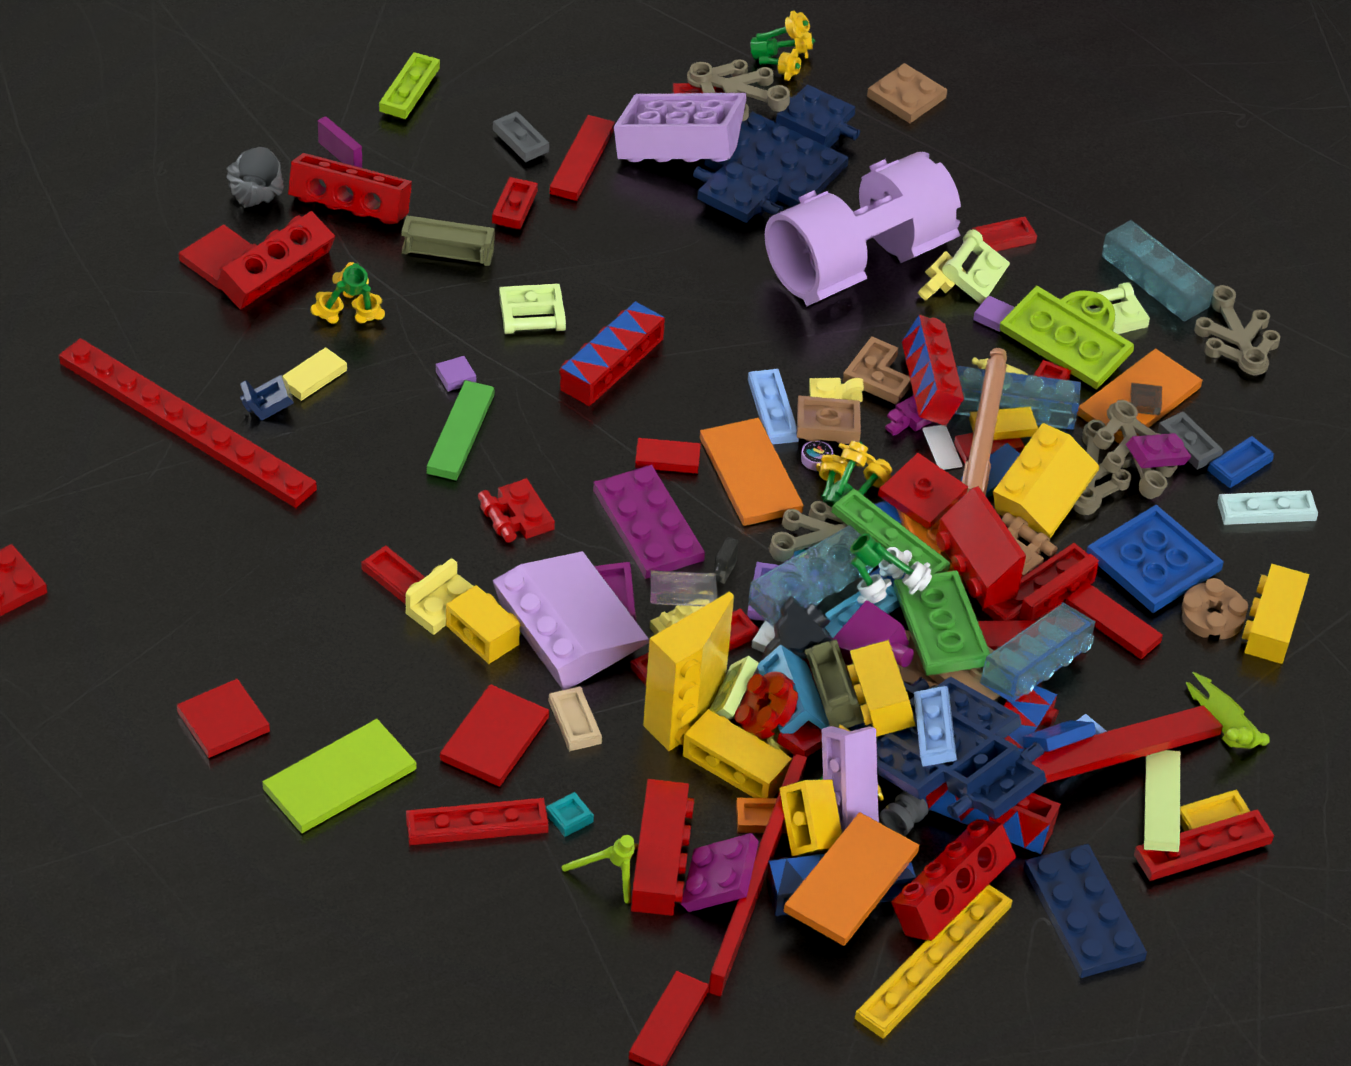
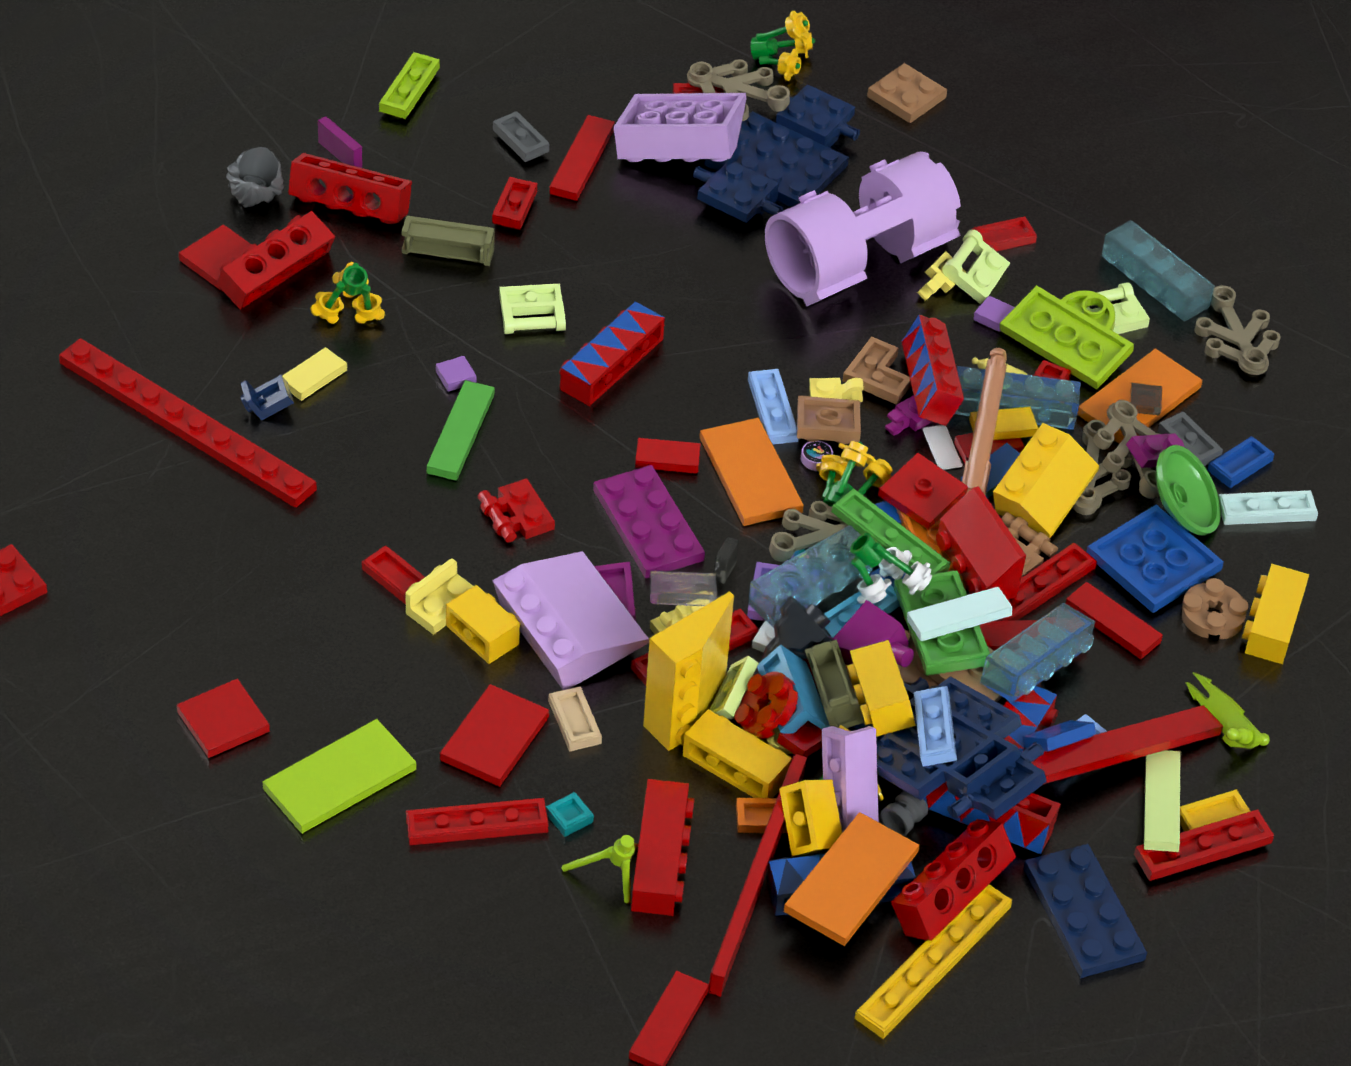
magenta plate [681,833,759,912] -> none
red tile [1019,554,1099,620] -> none
none -> light aqua tile [907,587,1012,641]
none -> bright green dish [1156,445,1221,535]

